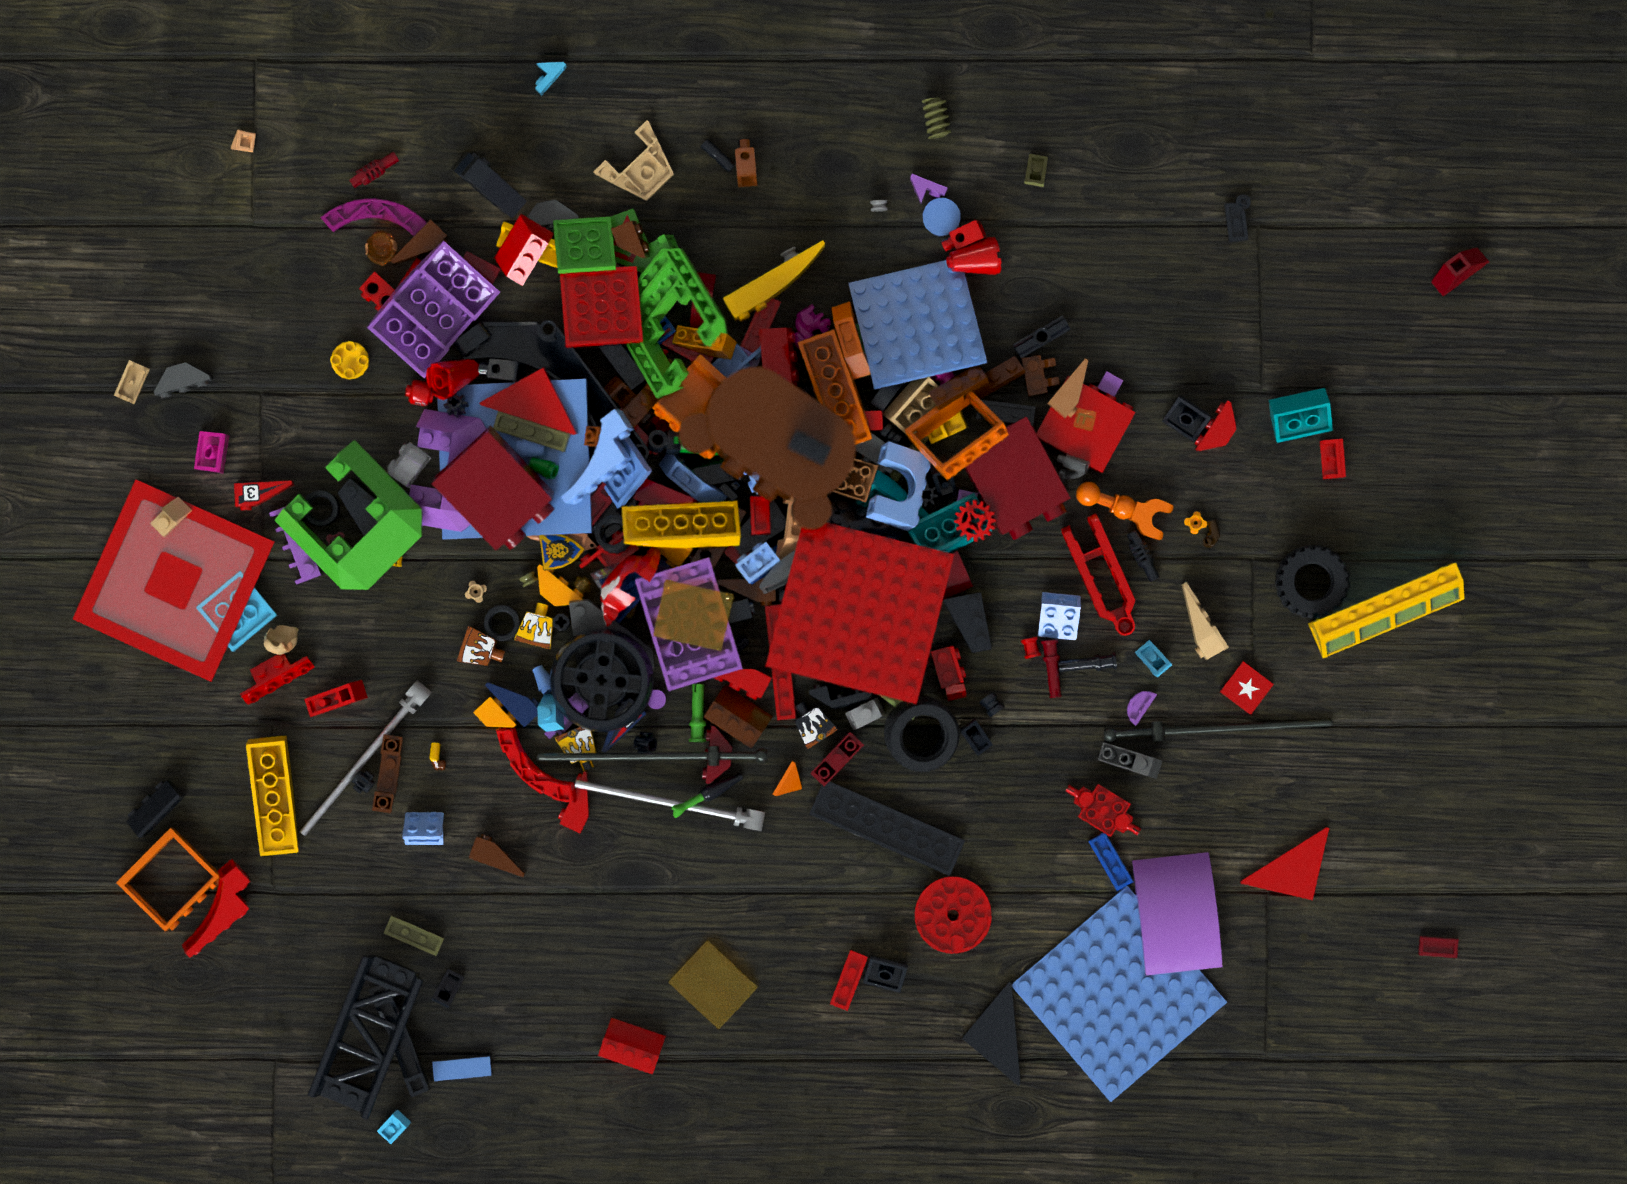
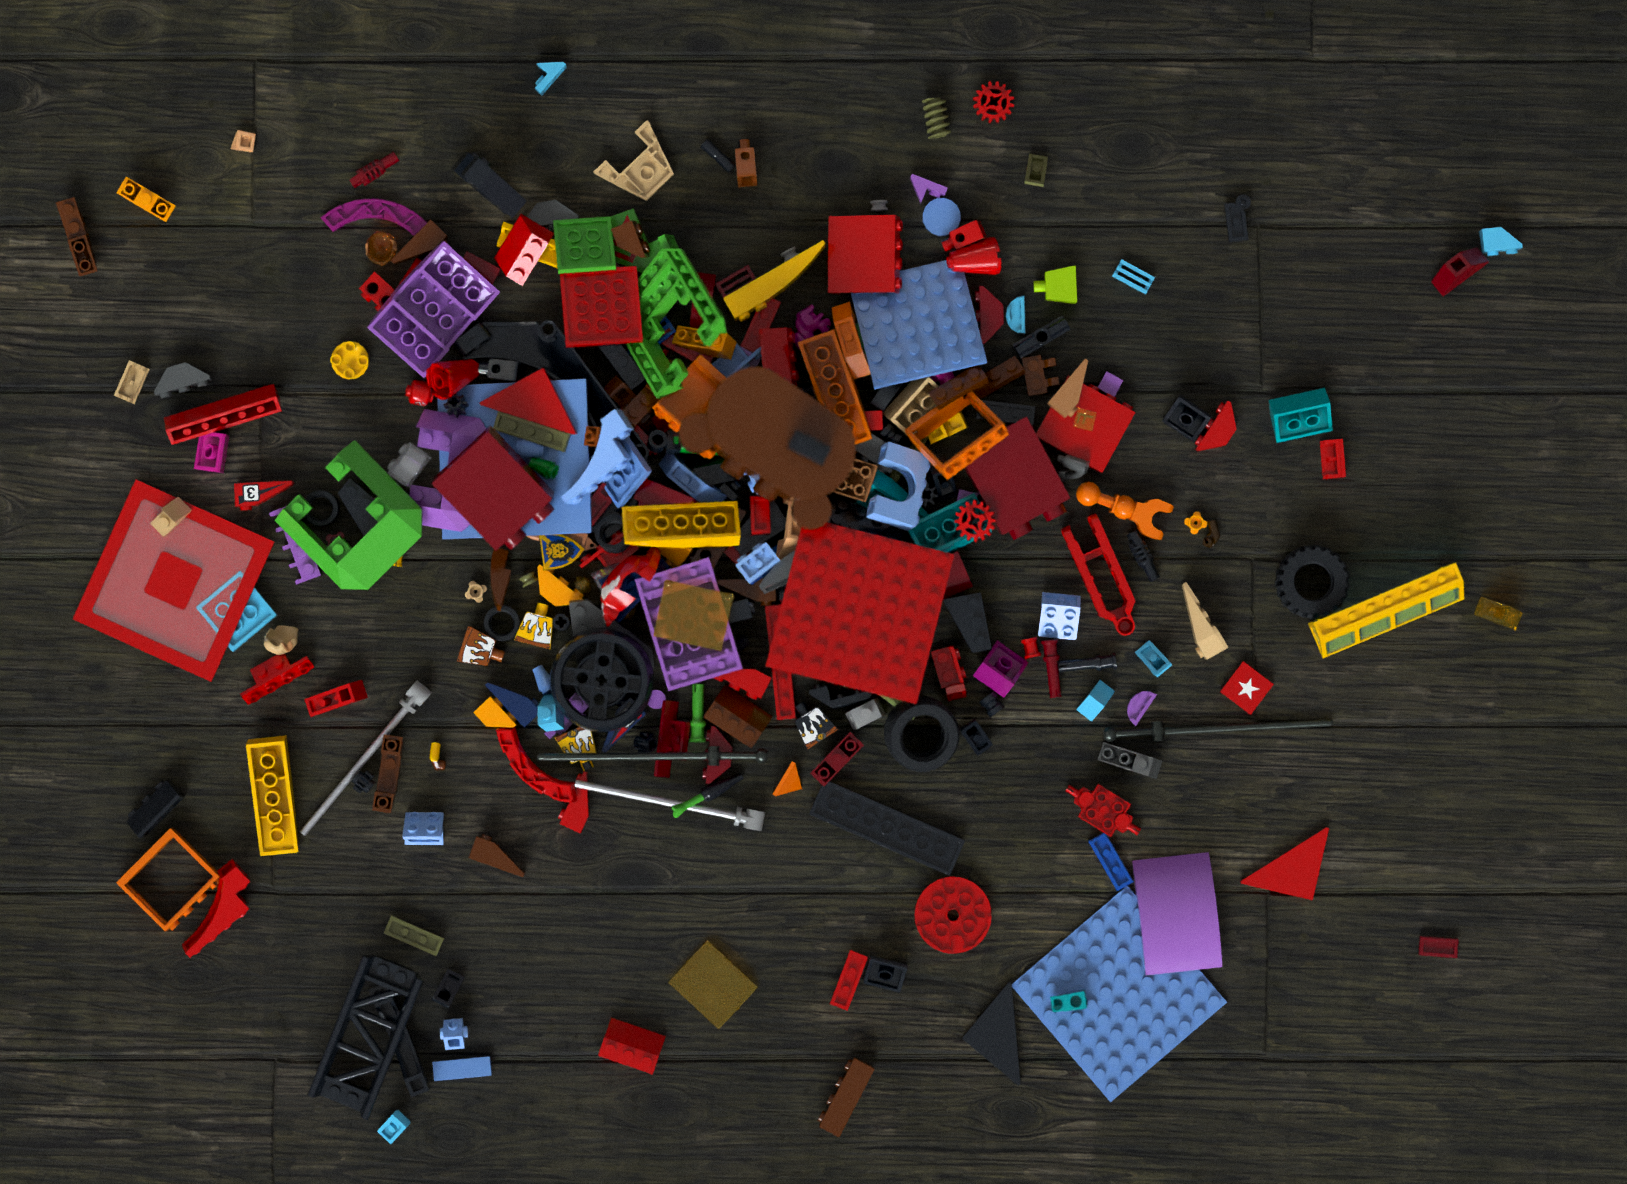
none -> reddish brown slope [56,196,98,277]
none -> light orange slope [116,177,176,222]
none -> red brick [164,384,282,445]
none -> light blue brick [440,1018,468,1050]
none -> reddish brown slope [490,548,511,611]
none -> dark red bracket [654,700,691,778]
none -> dark red tile [715,265,756,298]
none -> reddish brown brick [817,1057,875,1137]
none -> red panel [828,215,903,295]
none -> red gear [973,81,1014,123]
none -> magenta slope [973,640,1029,698]
none -> dark red slope [975,286,1004,345]
none -> medium azure tile [1005,296,1025,334]
none -> lime torso [1033,266,1077,304]
none -> teal leg [1050,990,1088,1012]
none -> medium azure slope [1076,680,1115,722]
none -> medium azure tile [1112,259,1155,295]
none -> clear yellow slope [1474,597,1523,631]
none -> medium azure slope [1479,227,1523,256]

